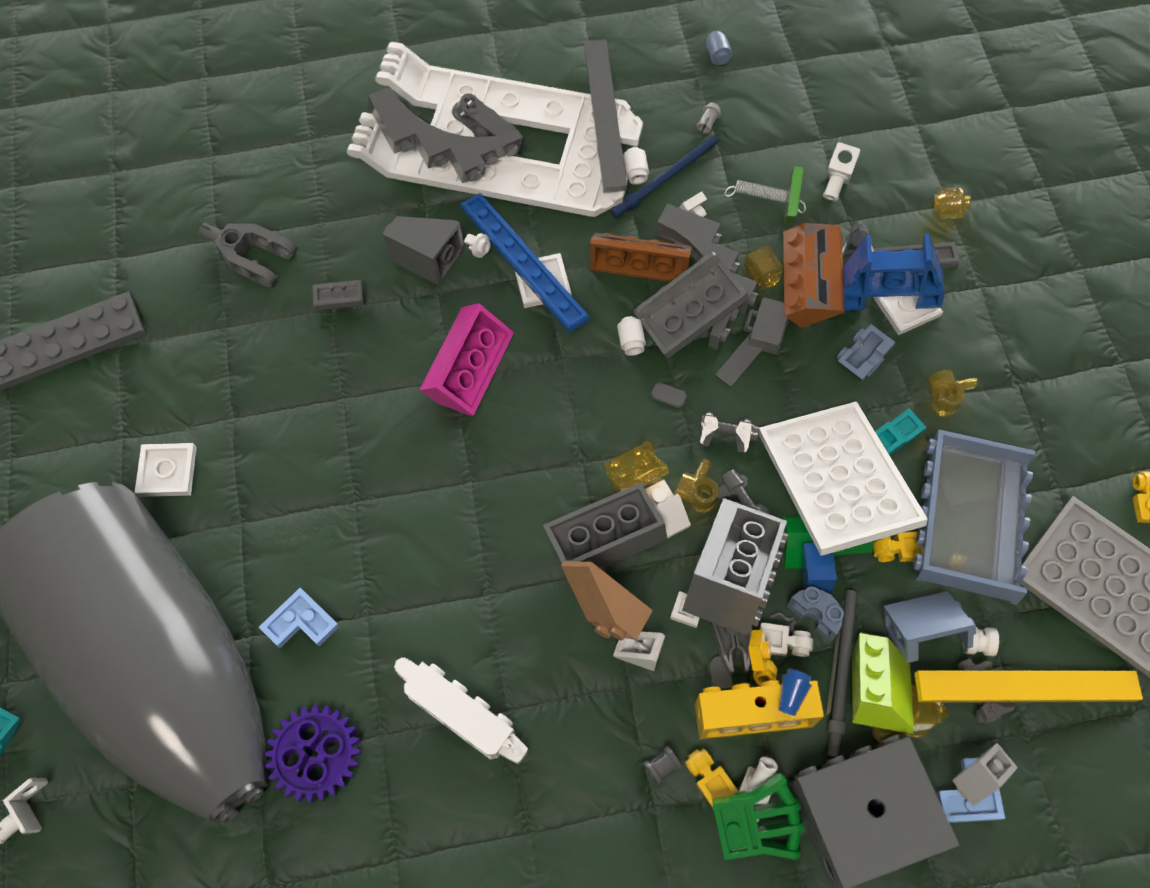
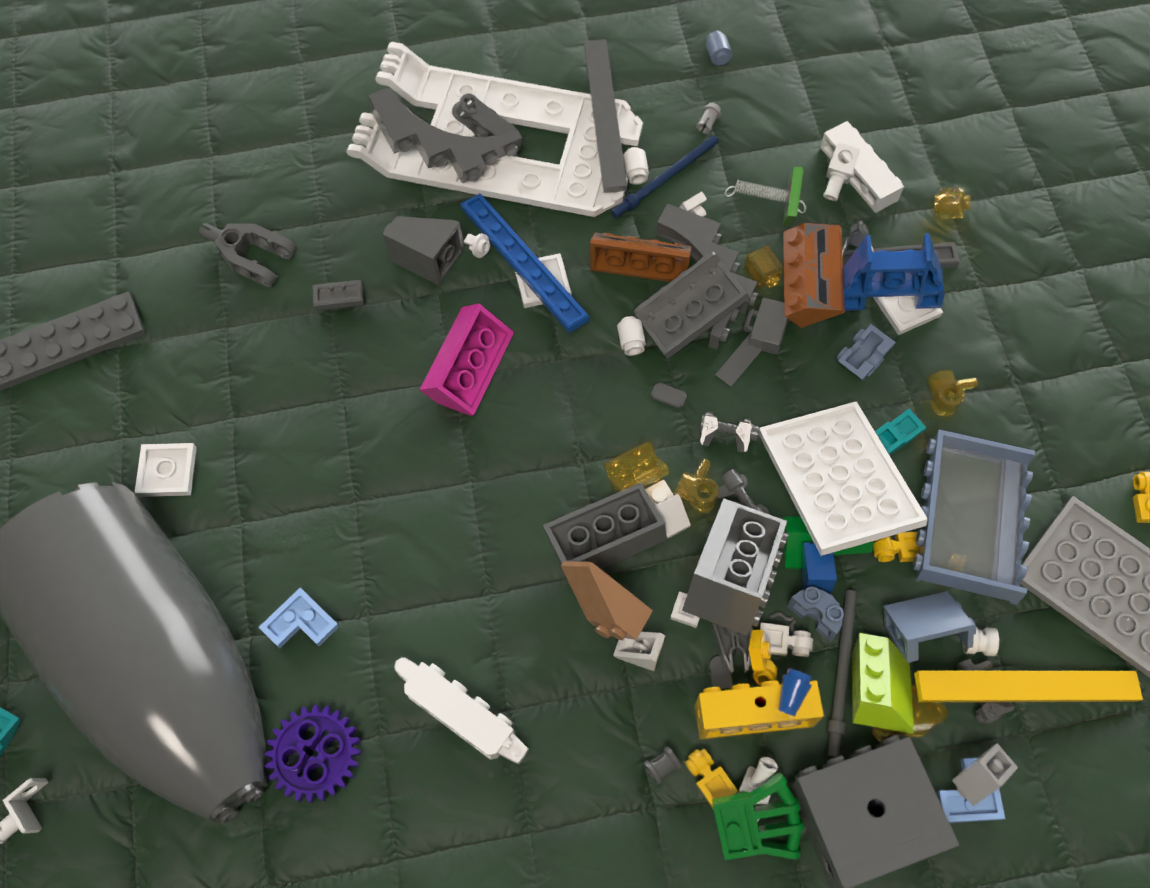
white sticker [826,601,844,716] -> none
none -> white brick [820,121,904,213]

